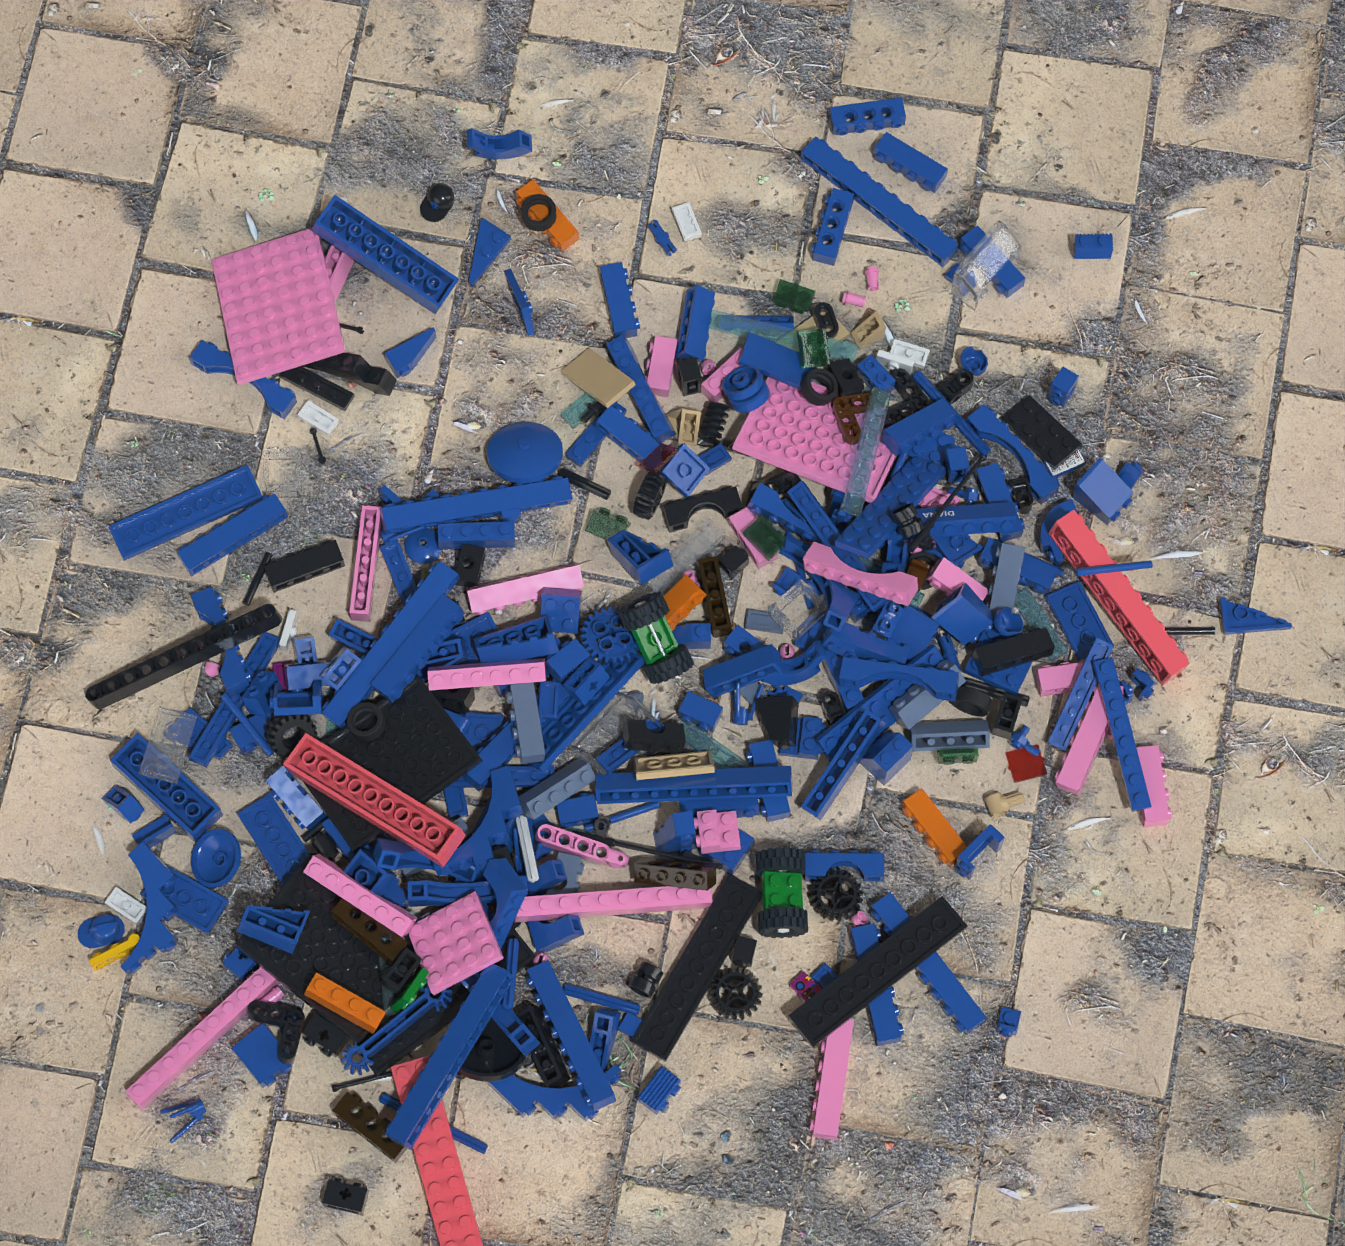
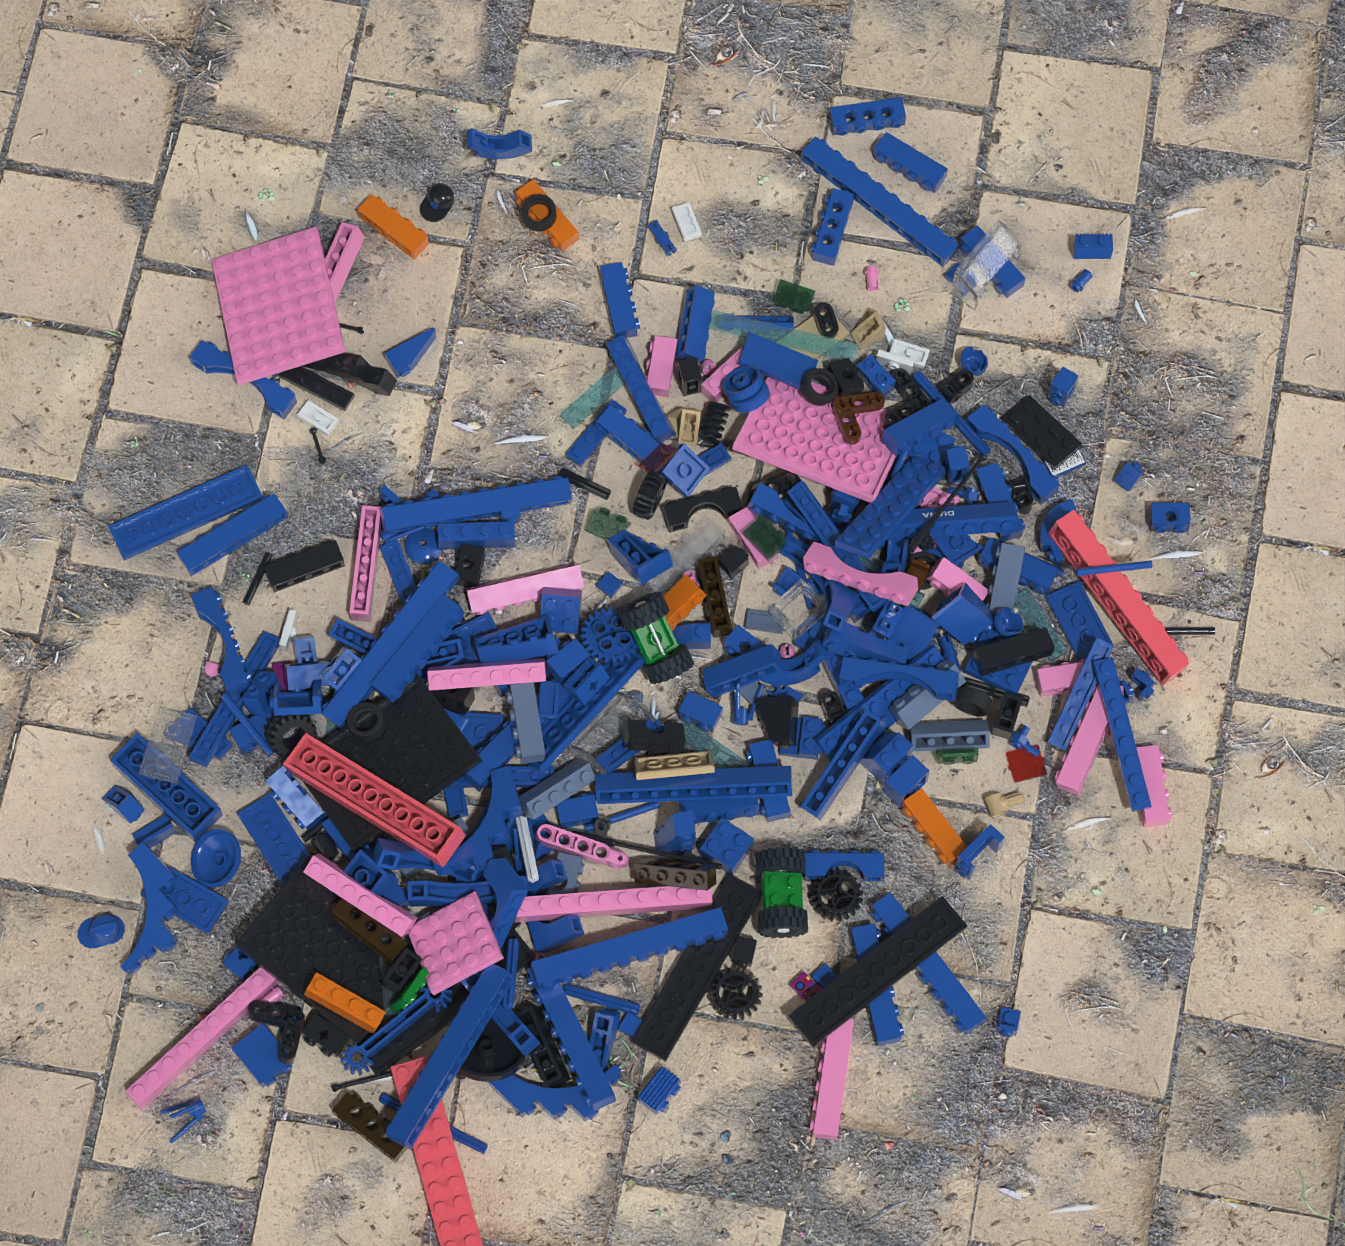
black beam [85,604,282,709] -> none
yellow plate [88,934,140,972] -> none
white plate [104,887,147,925] -> none
blue wedge [237,905,310,954] -> none
blue brick [311,195,459,314] -> none
black brick [322,1178,369,1216] -> none
blue wing [469,217,511,287] -> none
blue dish [487,422,563,483] -> none
blue wing [504,269,535,336] -> none
tan tile [561,348,635,408] -> none
black piece [580,401,603,424] -> none
black wheel [628,961,663,998] -> none
bright pink plate [693,810,741,854] -> none
clear green bracket [797,328,830,369] -> none
clear light blue plate [841,387,891,517] -> none
bright pink pin [842,291,866,308] -> none
bright pink hinge [851,911,869,927] -> none
black wheel [891,503,925,538] -> none
slope [1072,457,1133,526] -> none
blue wing [1219,597,1292,635] -> none
none -> orange brick [357,194,429,260]
none -> blue brick [531,907,728,990]
none -> blue tile [596,571,623,598]
none -> blue brick [883,755,930,808]
none -> blue pin [1070,269,1093,293]
none -> blue brick [1149,503,1190,533]

